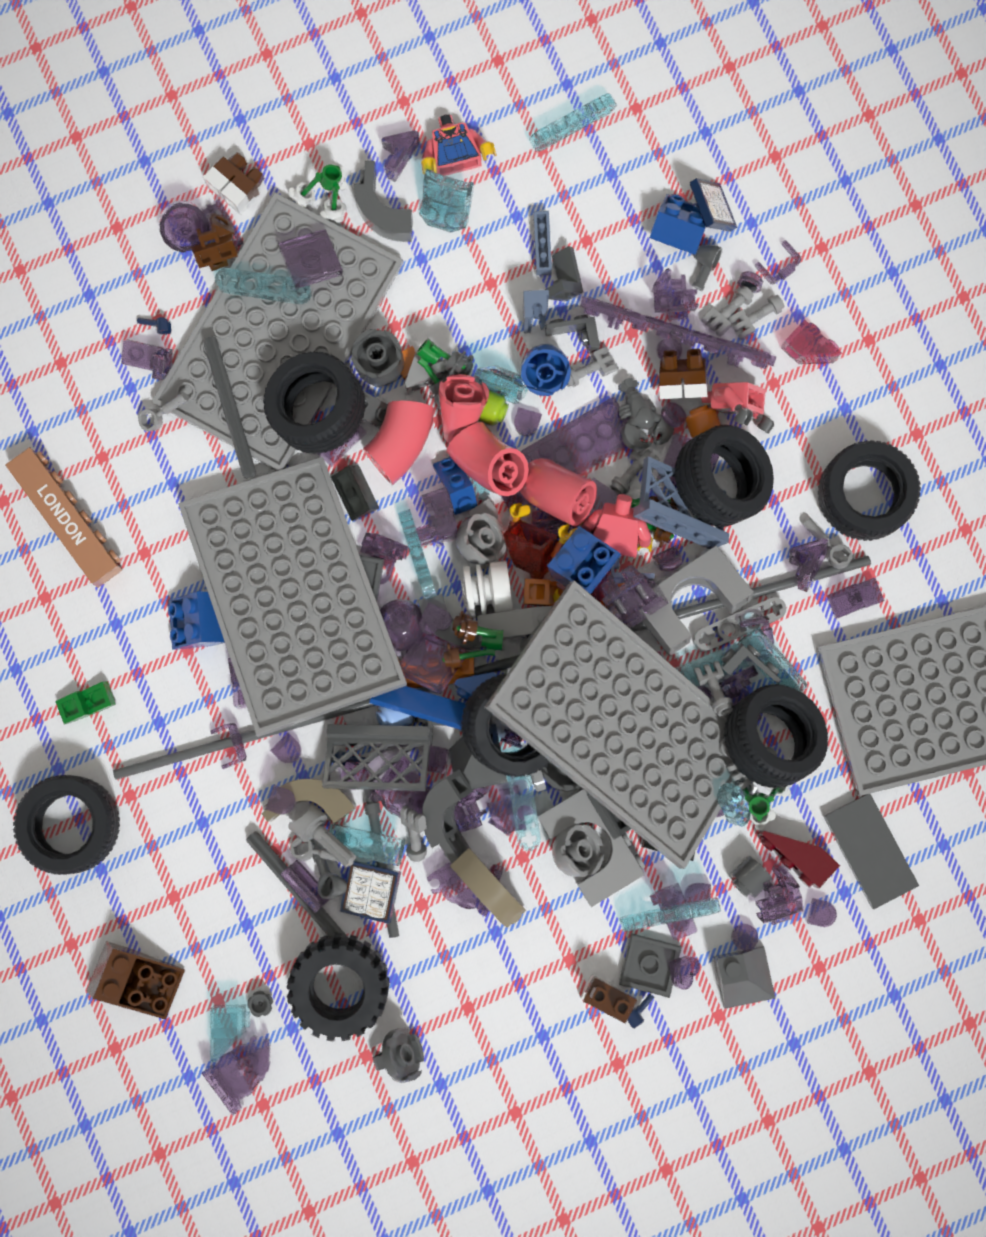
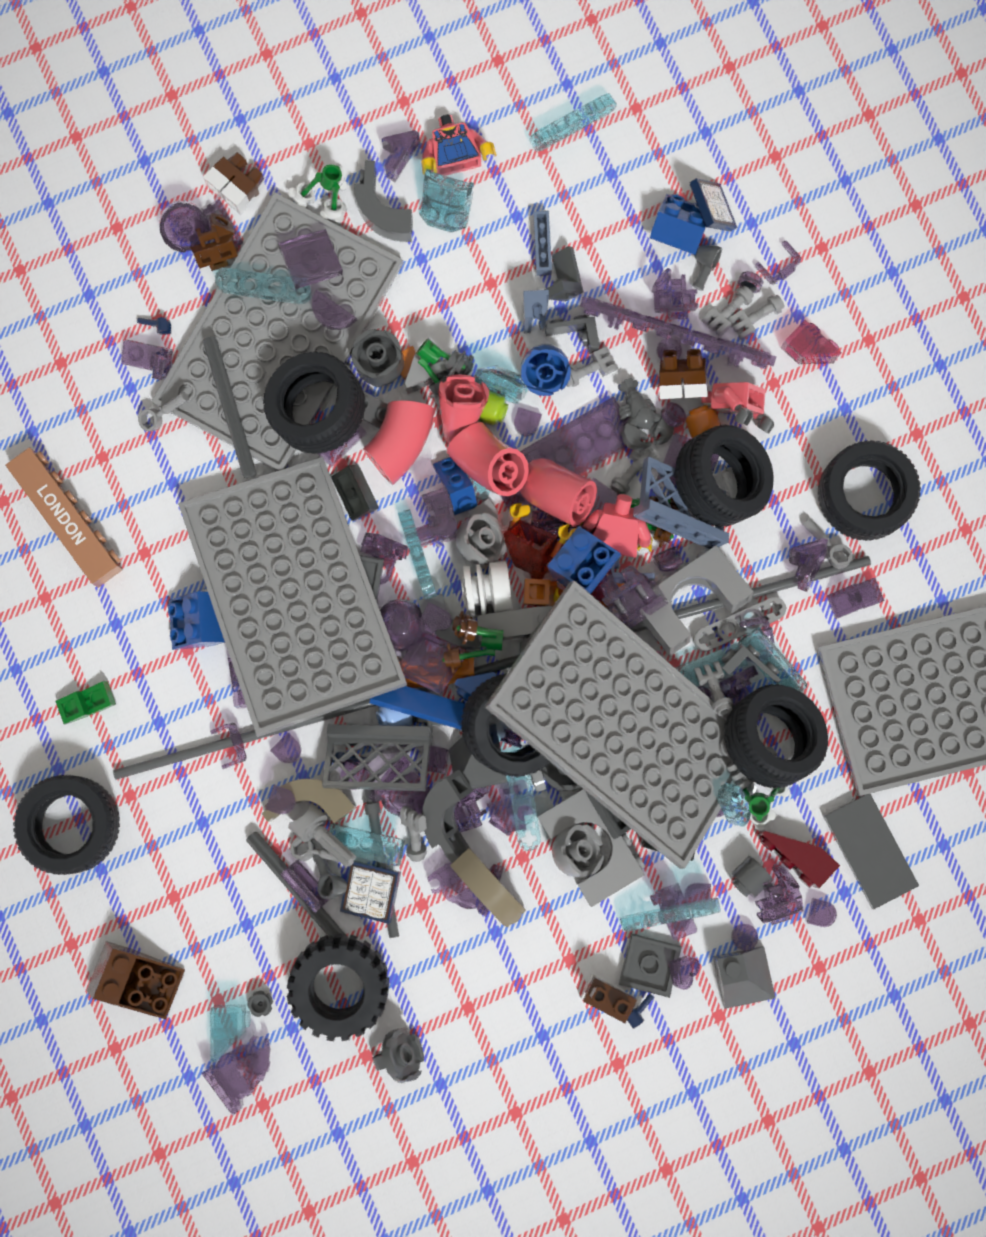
none -> clear purple plate [312,290,357,330]

